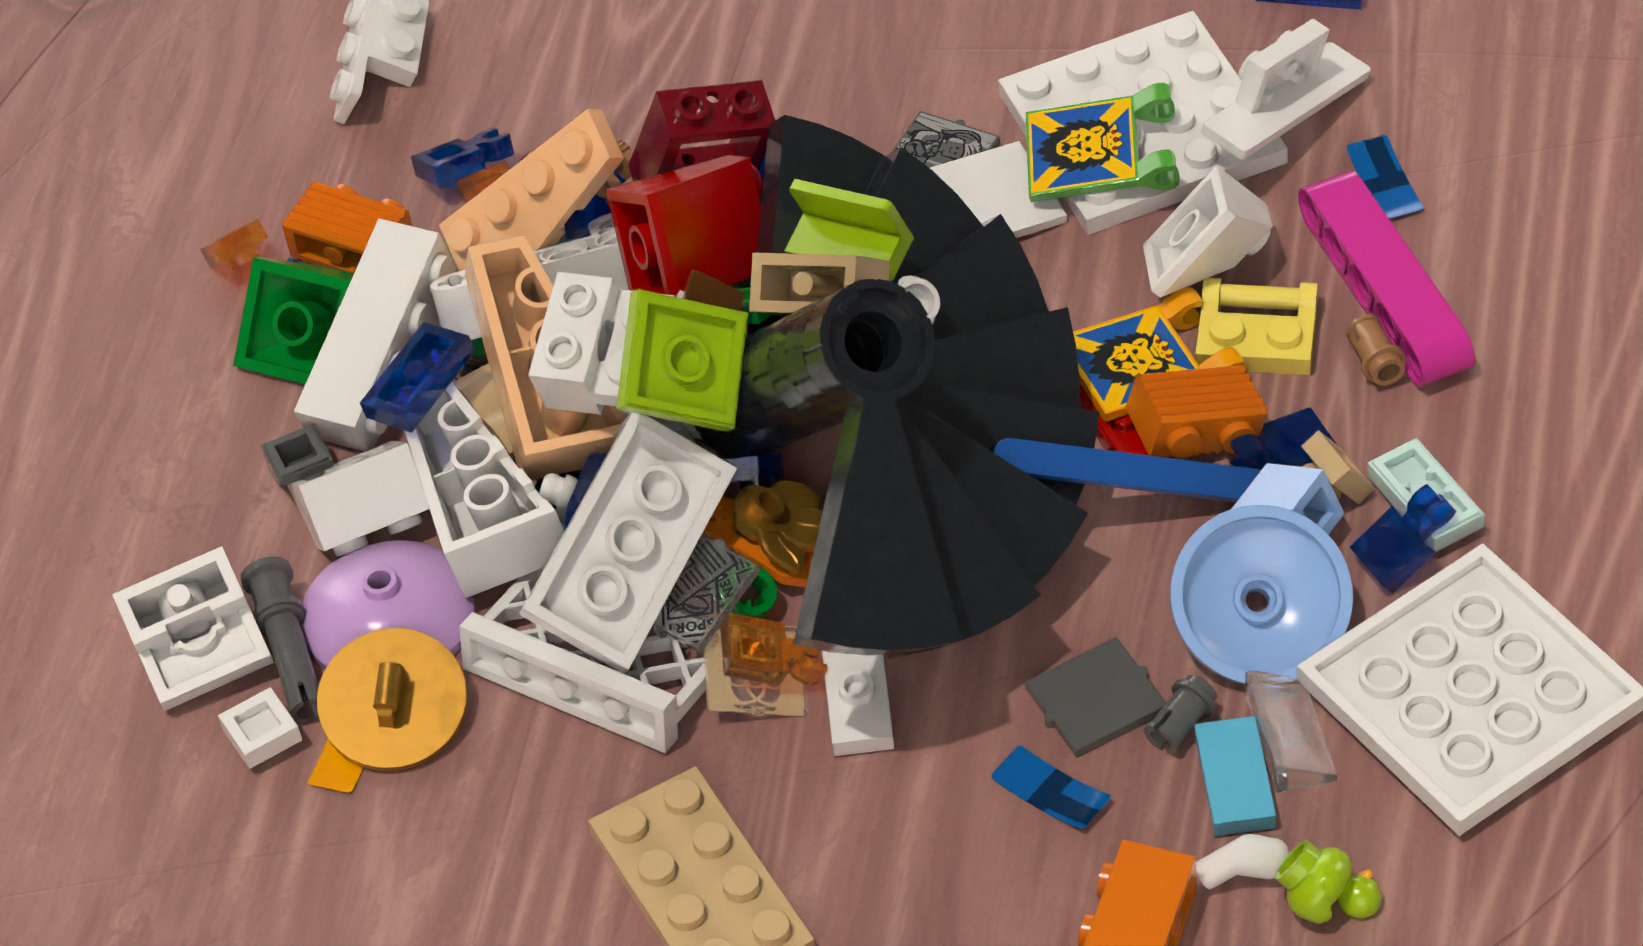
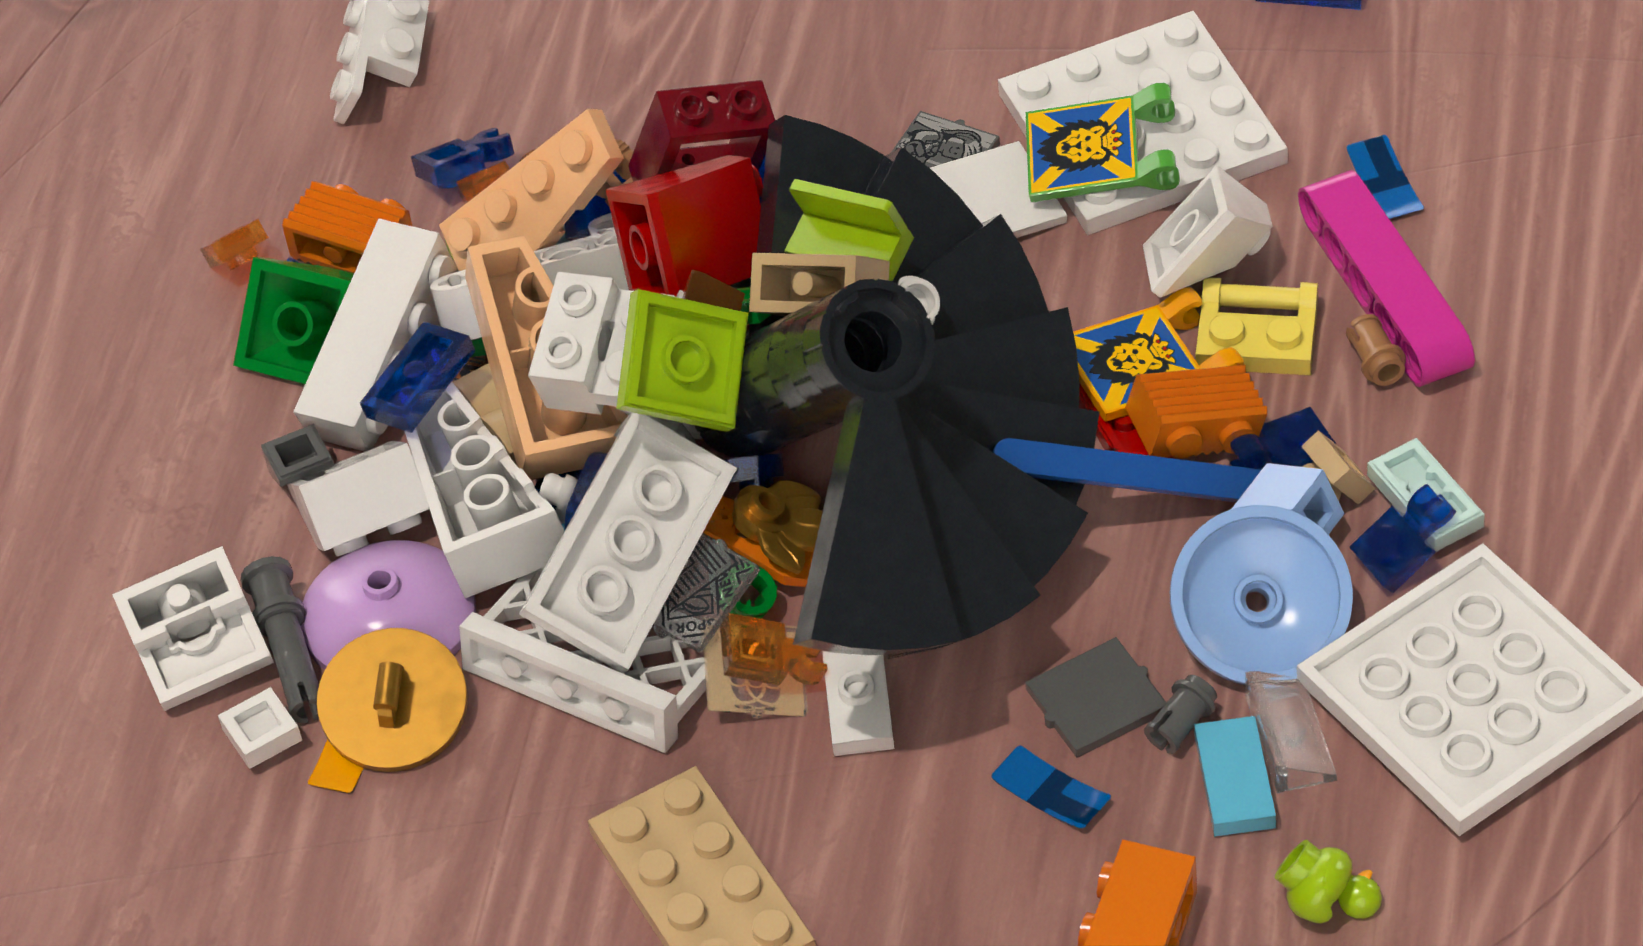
white arm [1196,834,1290,890] -> none
white bracket [1201,19,1371,159] -> none

